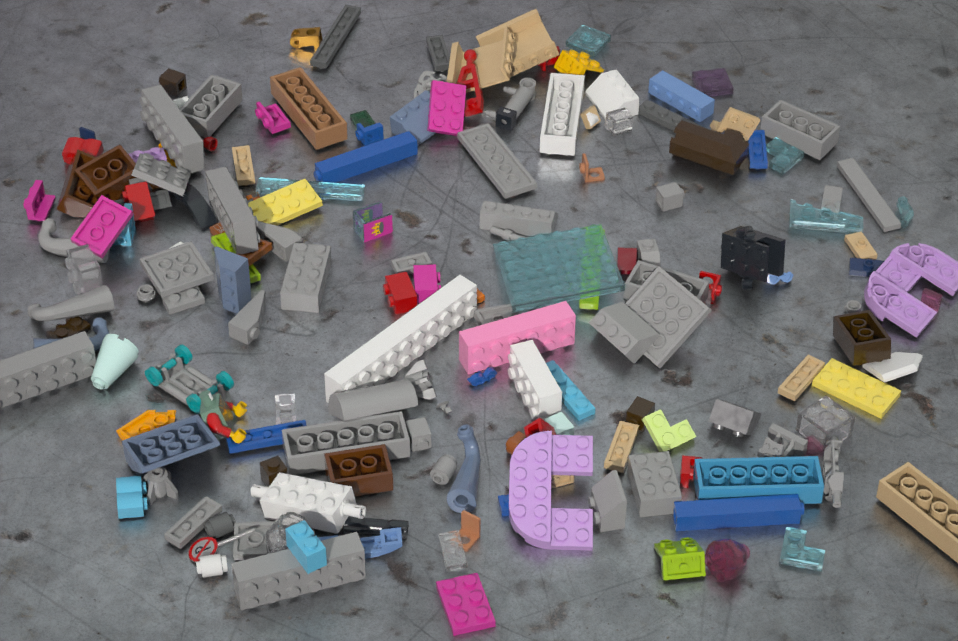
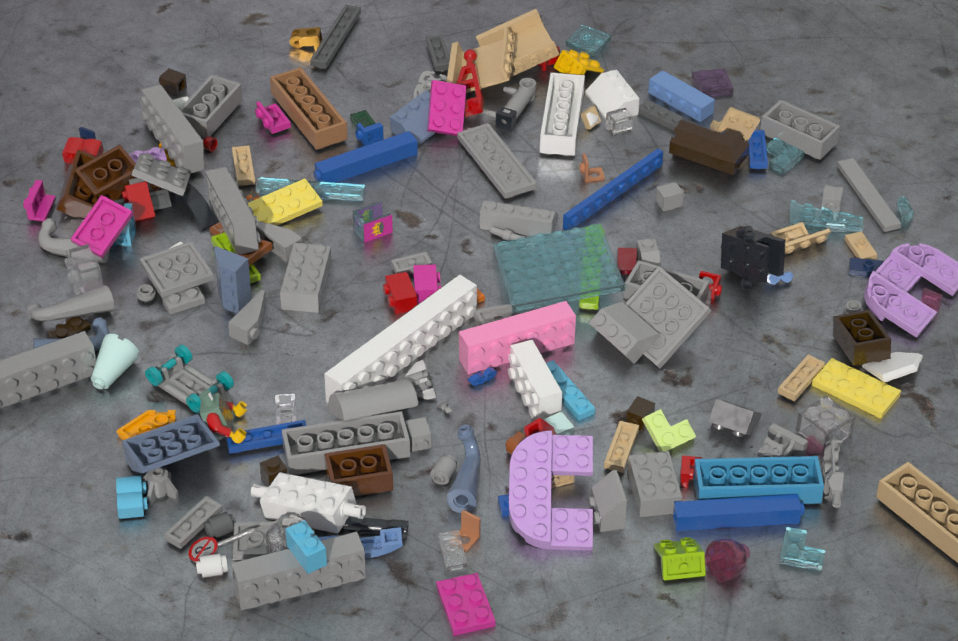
none -> blue plate [563,149,663,231]
none -> tan bracket [769,222,831,254]

